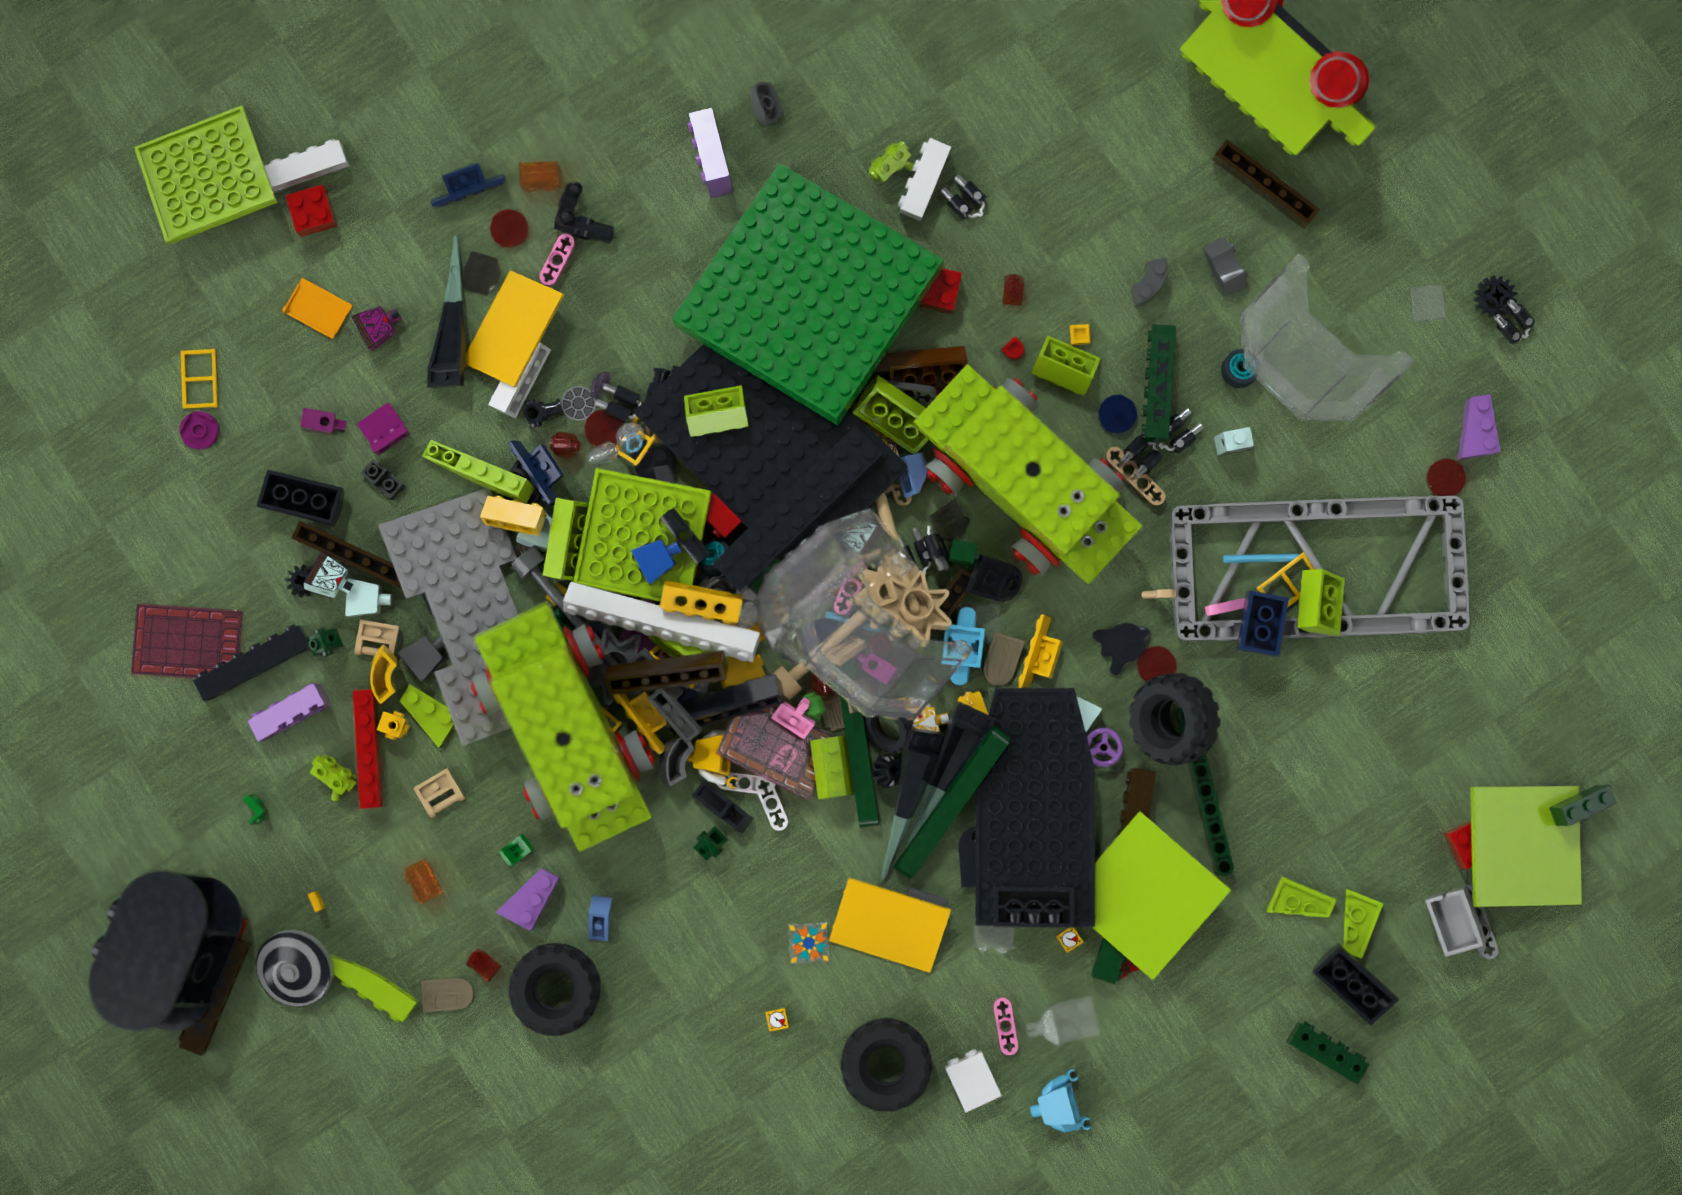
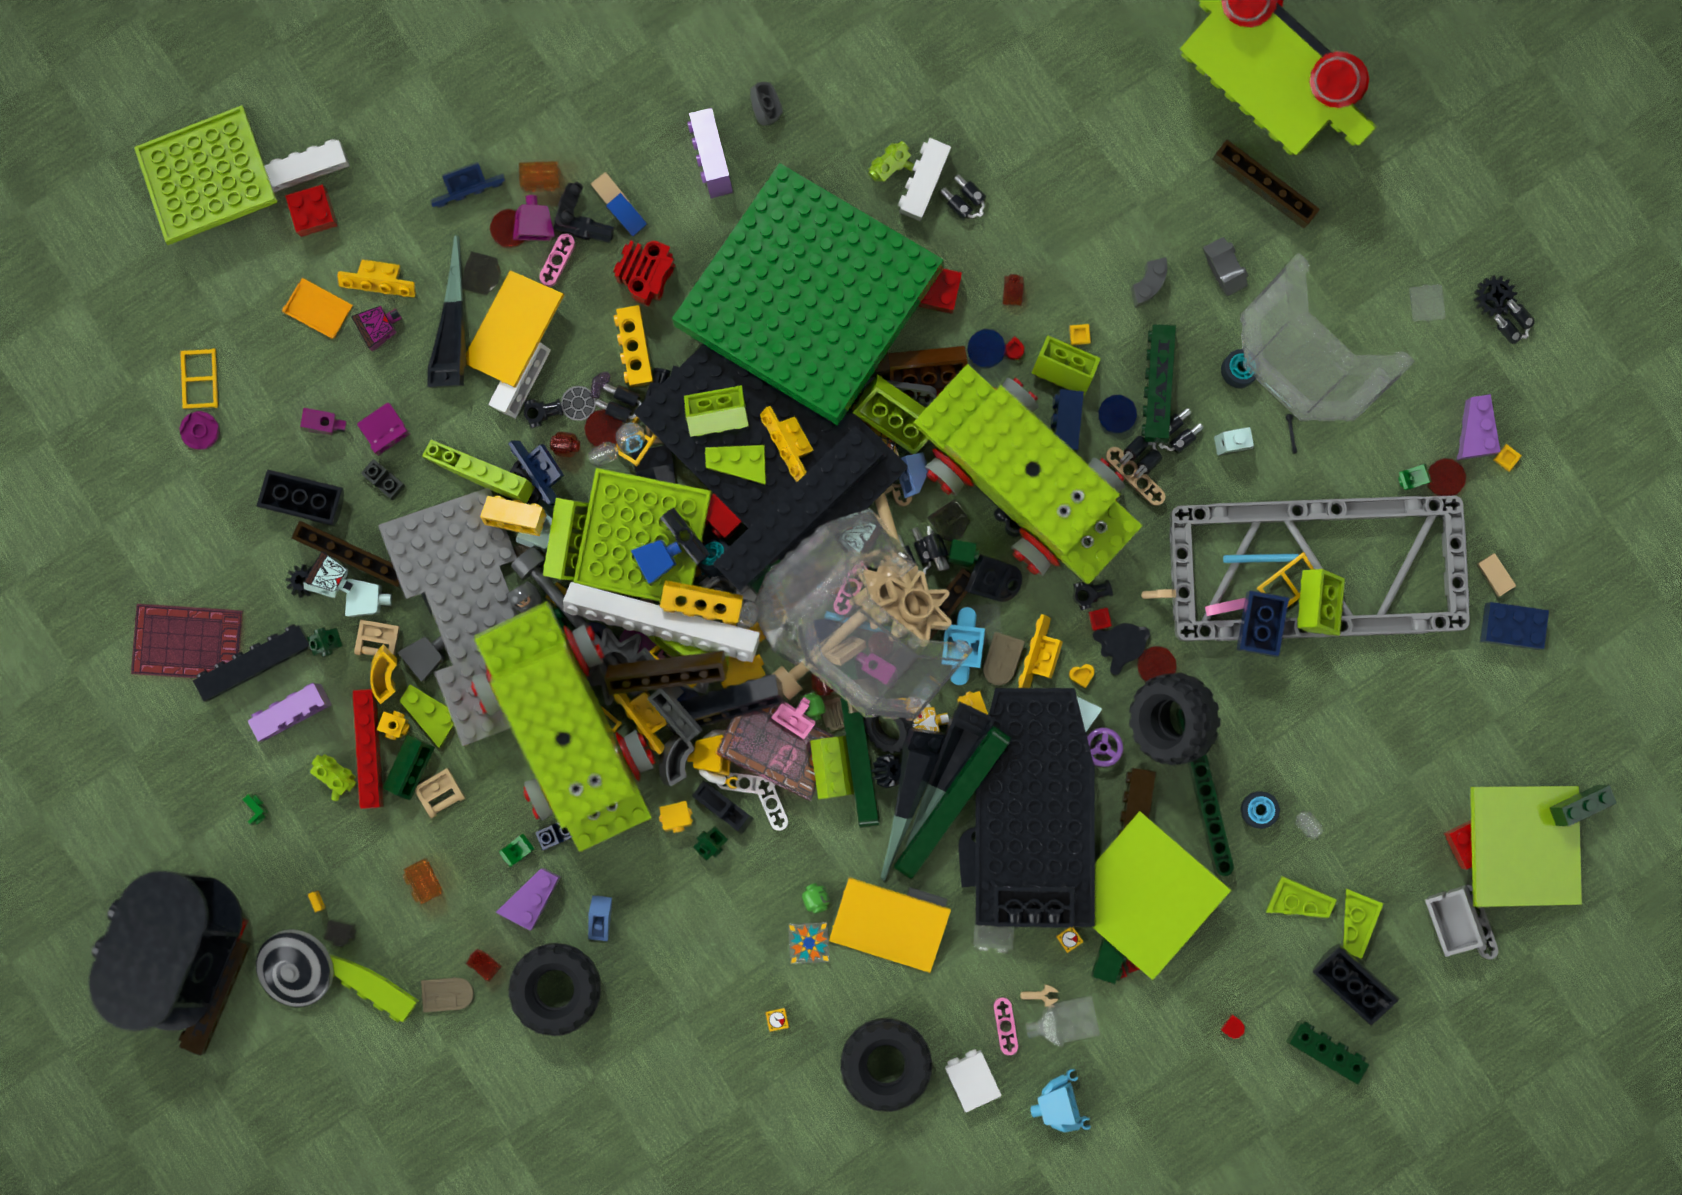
none -> clear smoke brick [324,919,357,947]
none -> yellow bracket [337,259,416,297]
none -> dark green brick [383,734,435,800]
none -> dark grey piece [506,581,543,613]
none -> magenta torso [513,195,554,241]
none -> slope [535,822,572,850]
none -> tan tile [591,172,630,205]
none -> blue slope [606,193,647,237]
none -> red piece [613,240,676,307]
none -> yellow brick [614,305,653,388]
none -> yellow head [659,801,693,833]
none -> lime wing [705,445,766,485]
none -> yellow bracket [760,406,813,482]
none -> bright green head [802,883,830,914]
none -> clear blue tile [967,329,1006,368]
none -> black plate [994,508,1021,537]
none -> tan bar [1020,984,1058,1007]
none -> dark blue brick [1050,389,1084,453]
none -> yellow tile [1069,664,1095,689]
none -> black connector [1073,579,1113,611]
none -> red tile [1088,607,1112,631]
none -> red tile [1220,1014,1245,1039]
none -> wheel [1240,791,1280,829]
none -> black hinge [1286,414,1297,454]
none -> clear brick [1295,810,1324,840]
none -> green bracket [1398,464,1432,490]
none -> tan tile [1477,553,1516,597]
none -> dark blue brick [1480,602,1549,650]
none -> yellow tile [1494,444,1522,472]

